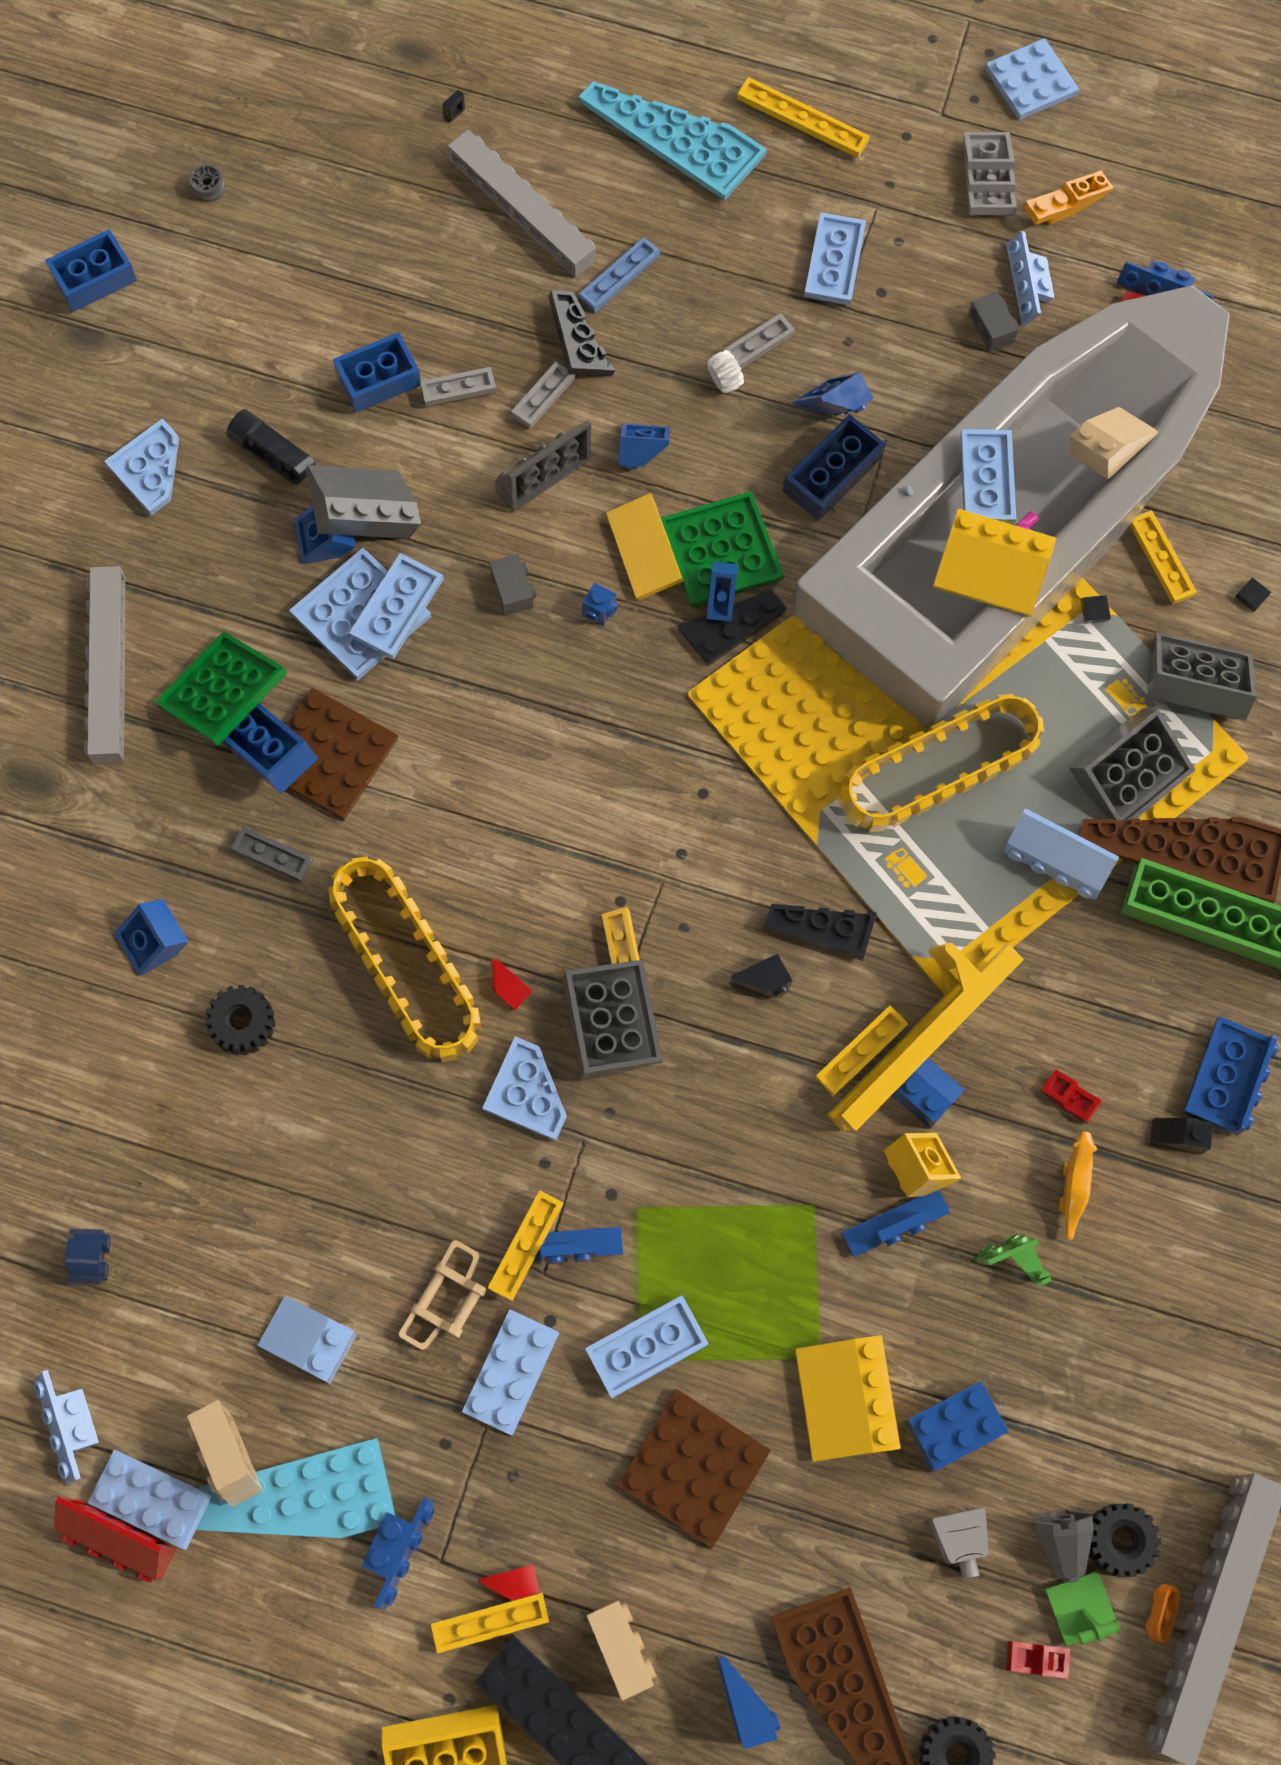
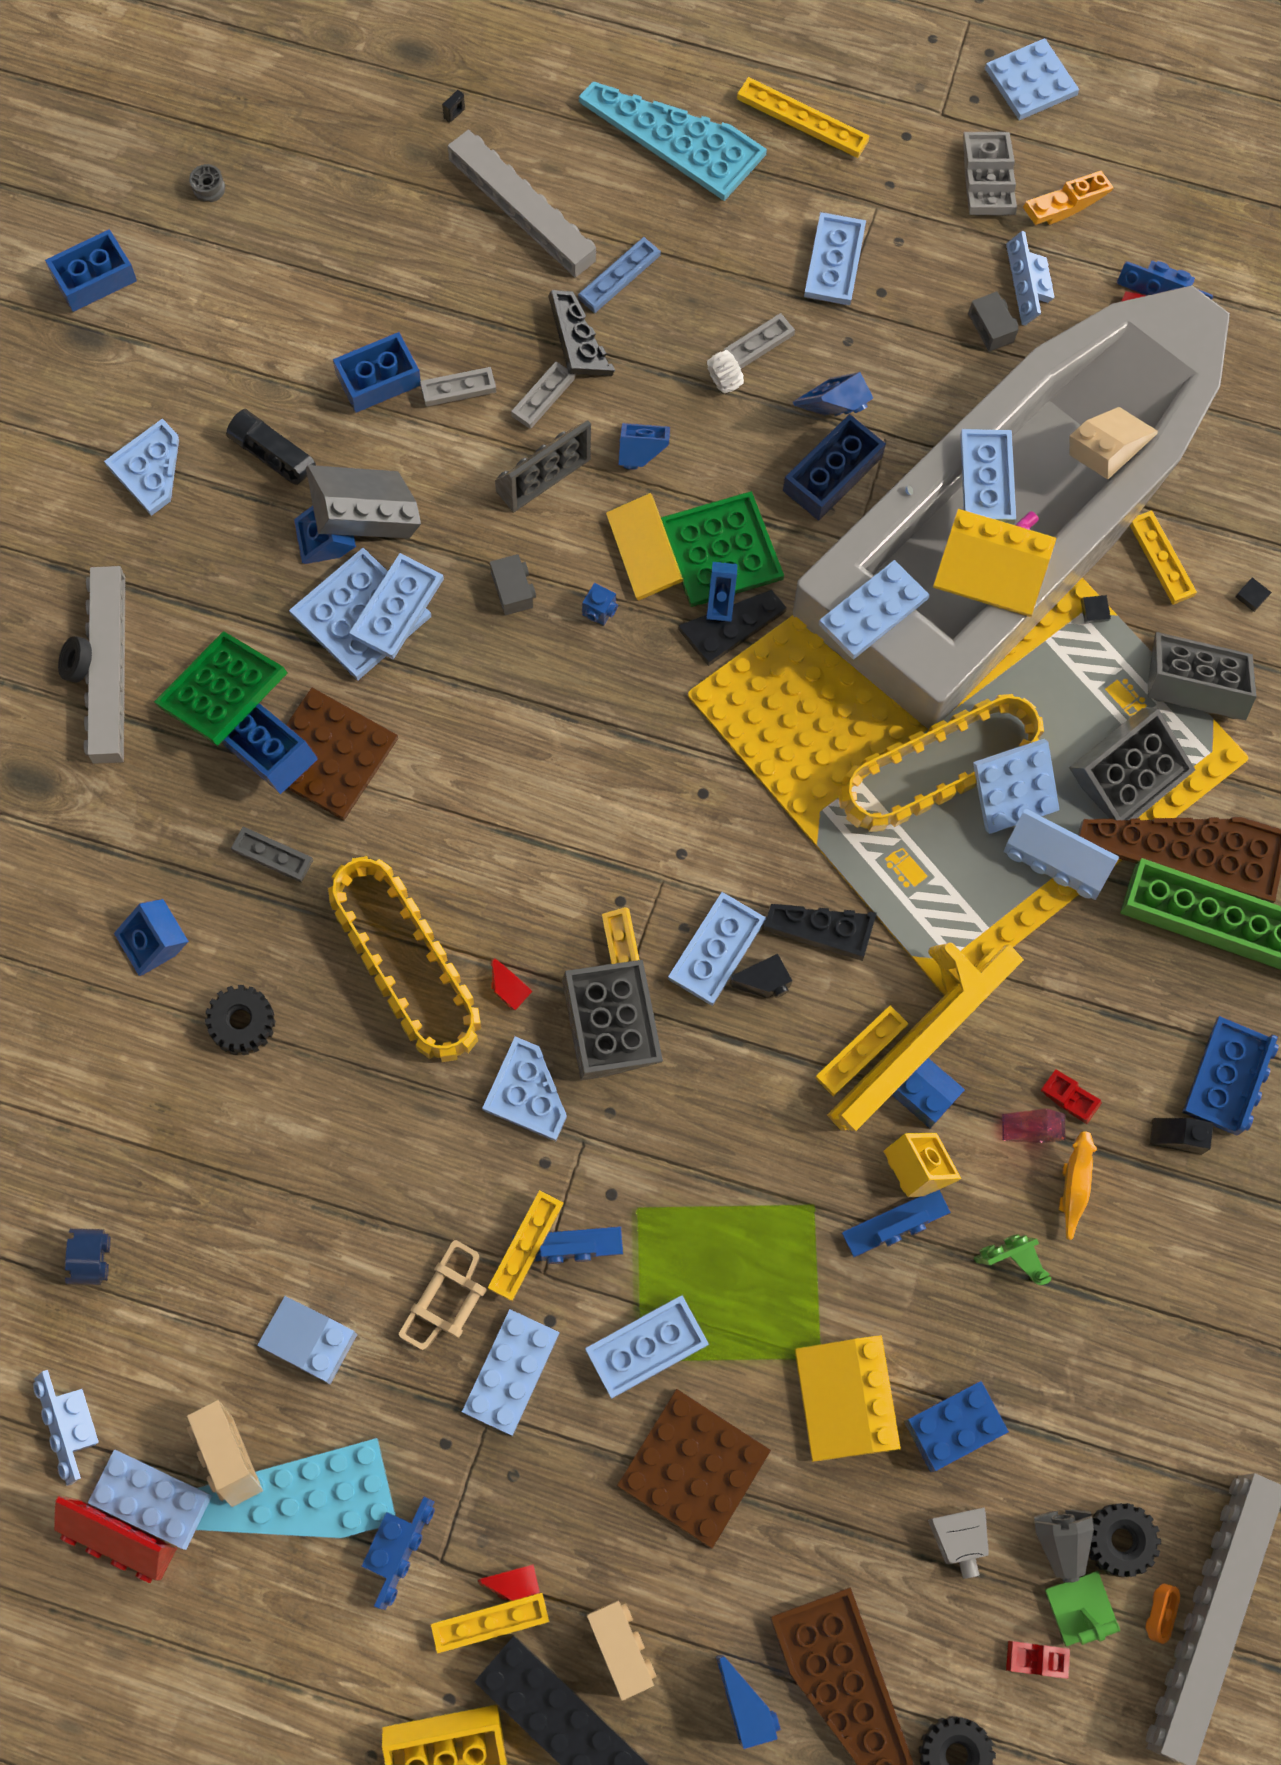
none -> black tyre [58,636,92,683]
none -> light blue plate [668,892,766,1006]
none -> light blue plate [819,560,929,660]
none -> light blue plate [973,739,1060,834]
none -> clear pink slope [1002,1108,1066,1143]

